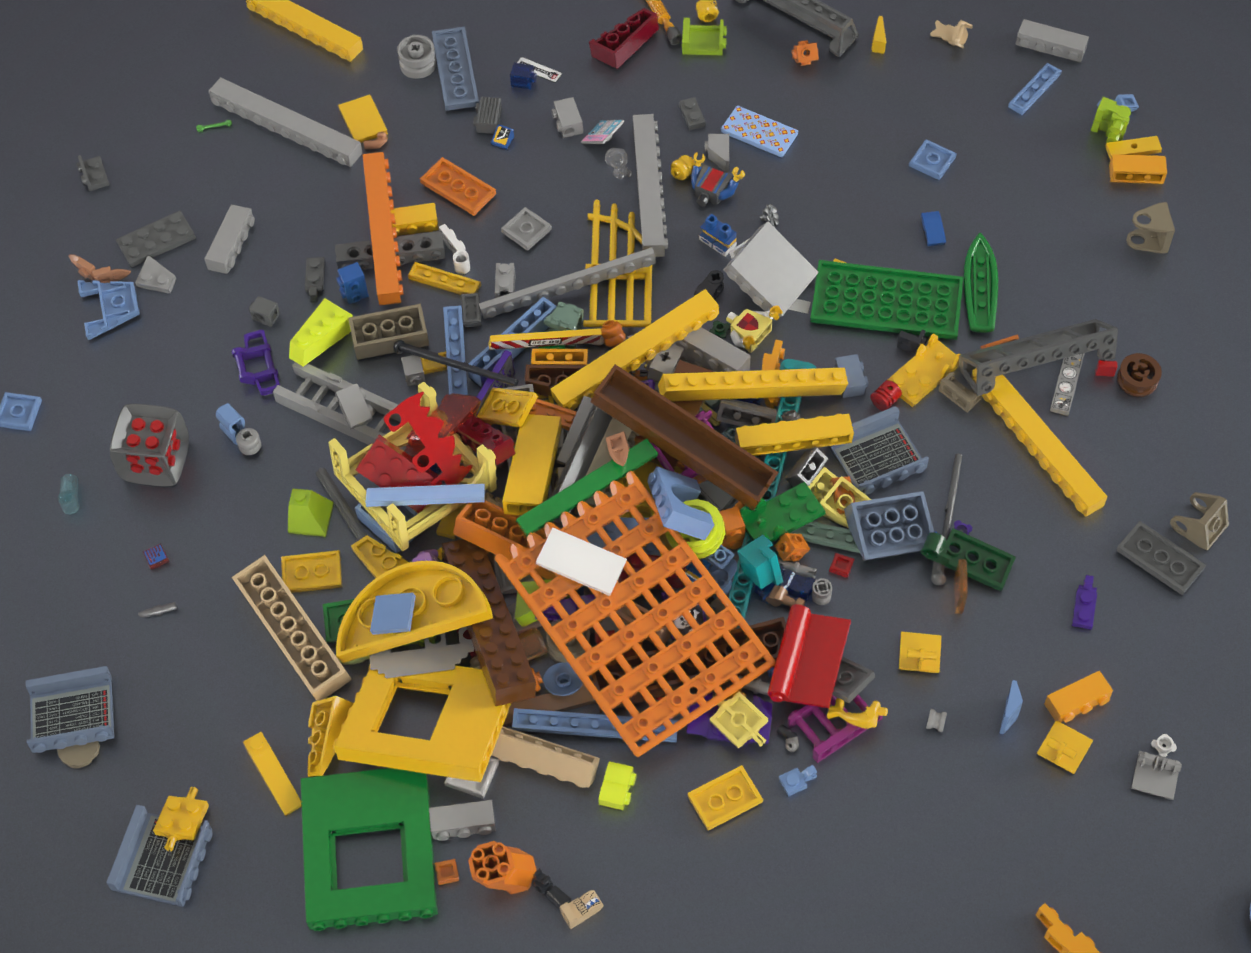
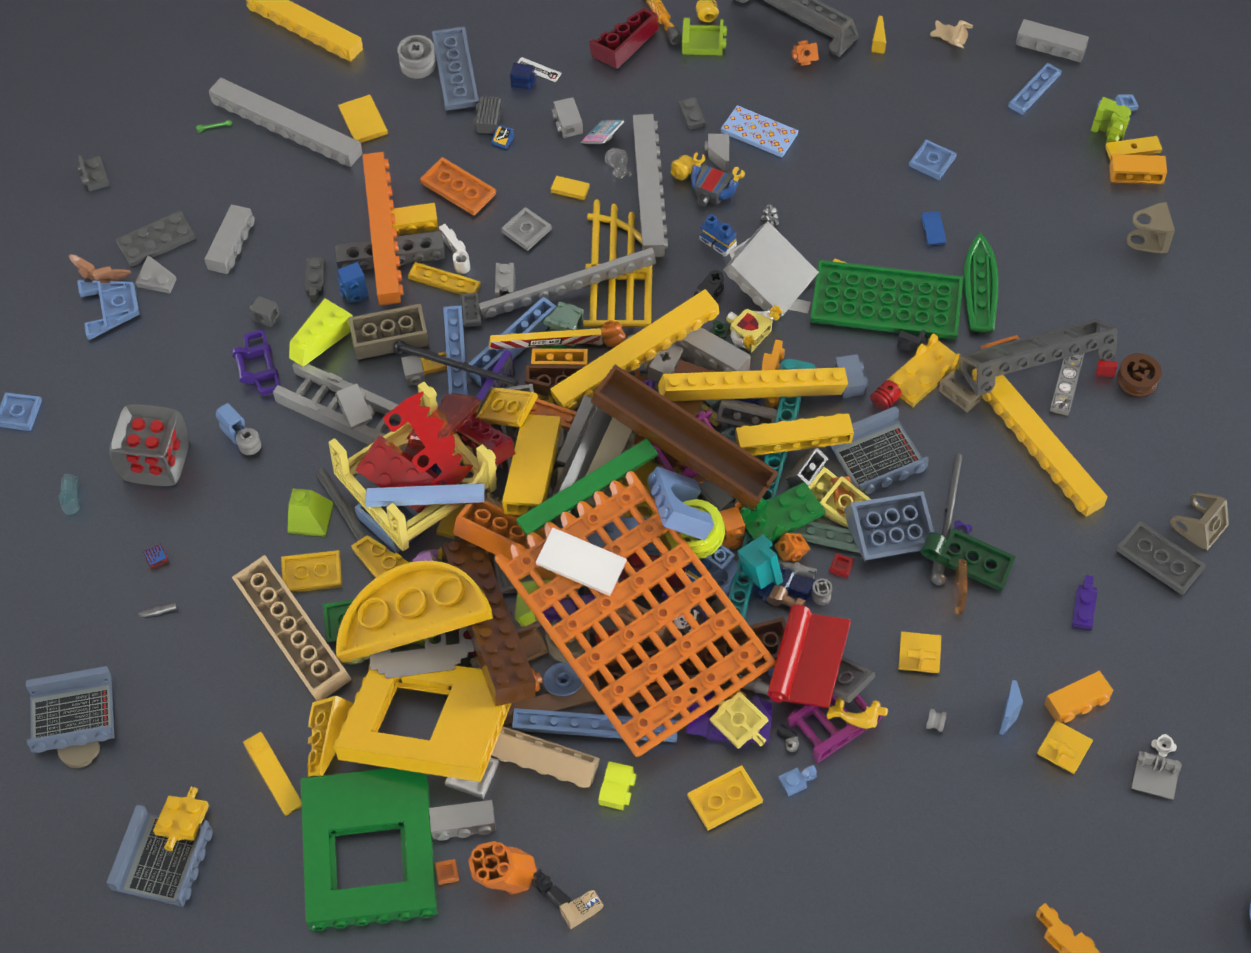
nougat arm [364,132,388,149] -> none
medium blue tile [370,592,416,635] -> none
nougat plate [606,431,630,466] -> none
dark grey plate [781,410,800,422] -> none
none -> yellow tile [551,176,590,200]

